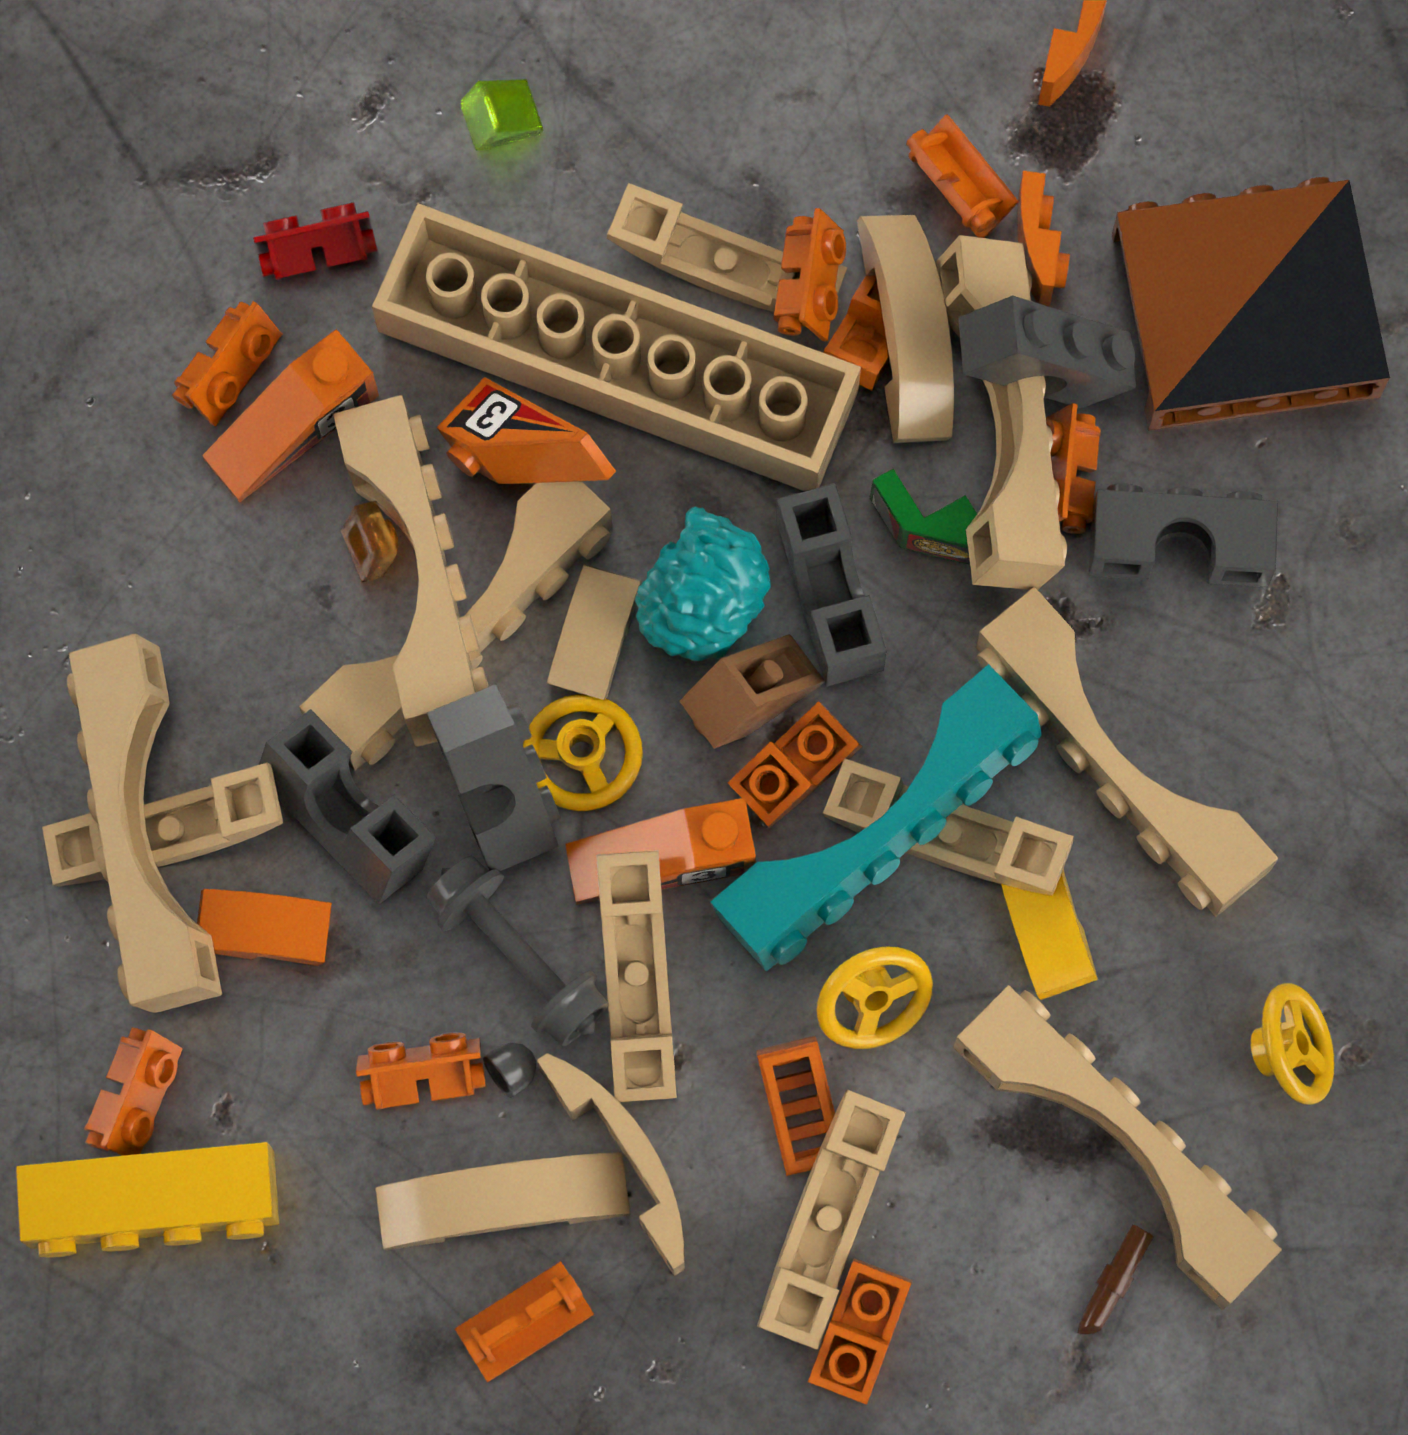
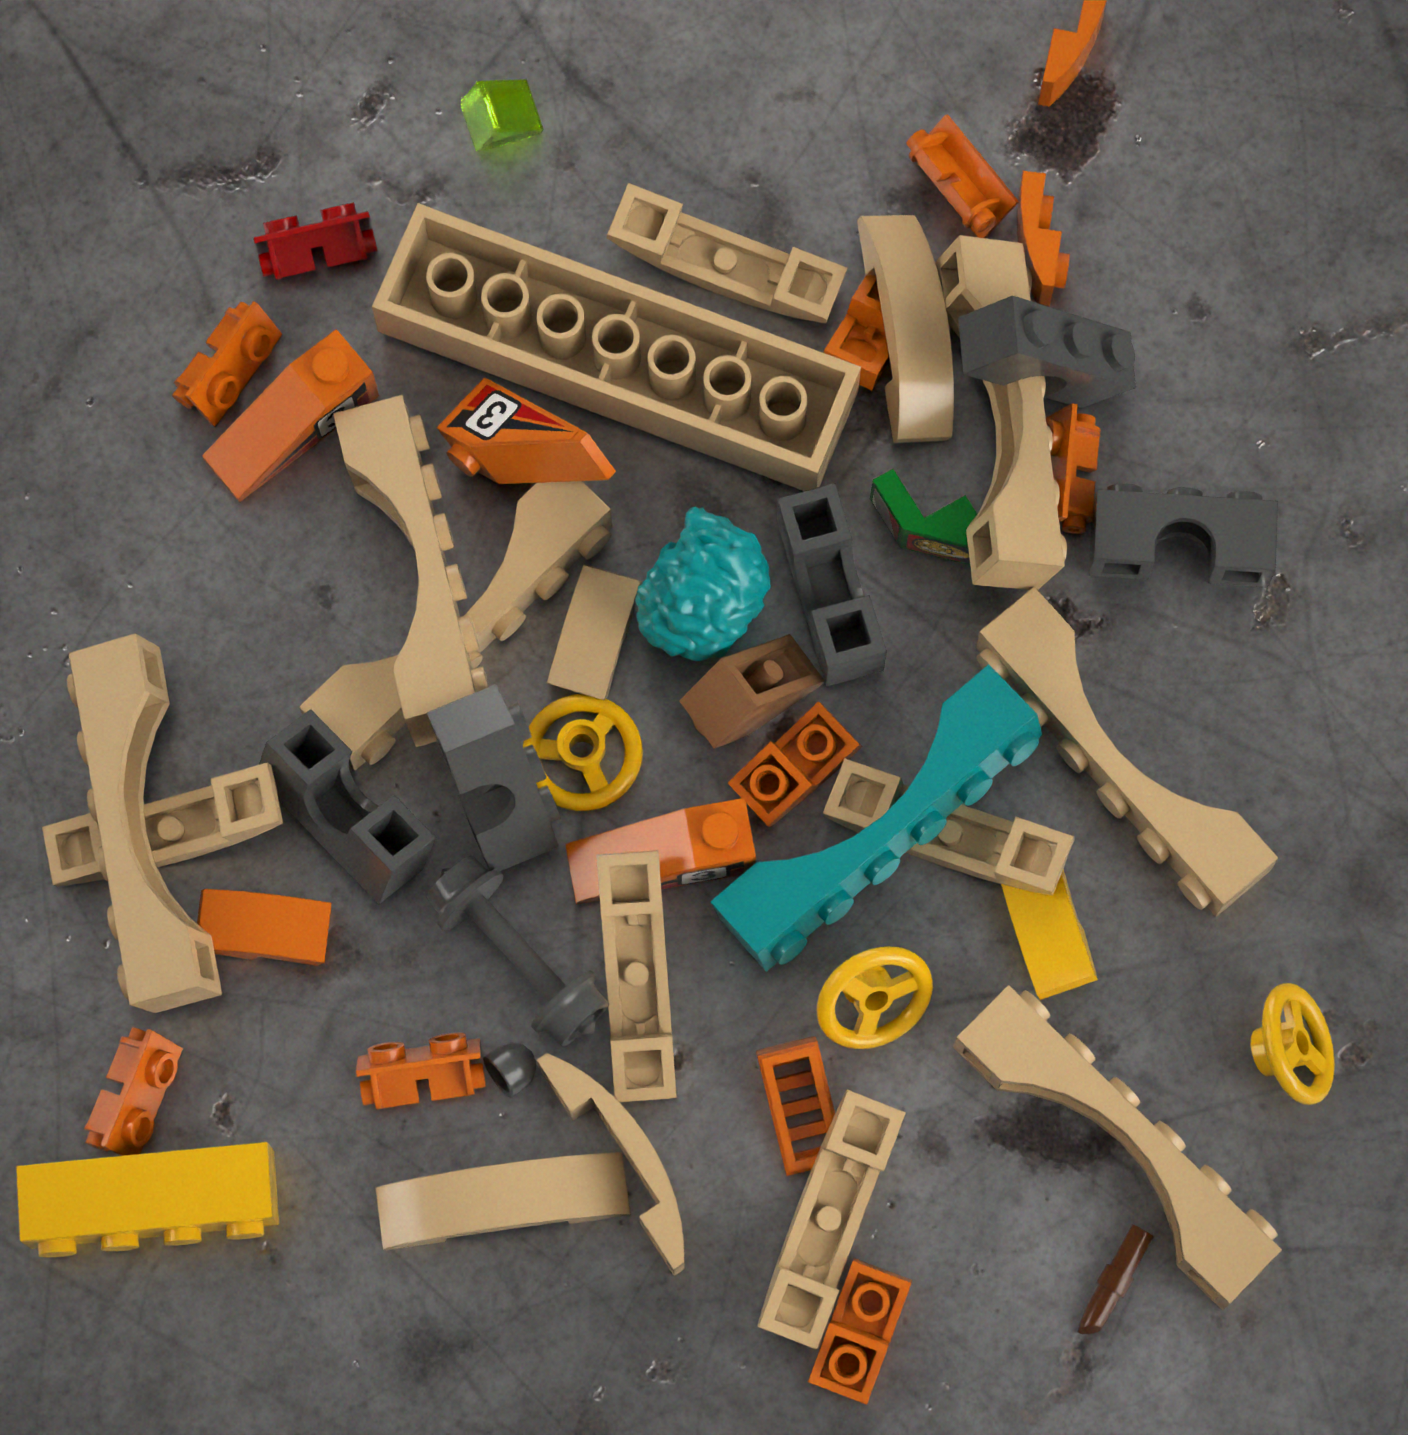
clear orange plate [340,500,398,583] -> none
orange hinge [454,1261,594,1383] -> none
orange hinge [773,208,846,341] -> none
panel [1111,177,1390,431] -> none

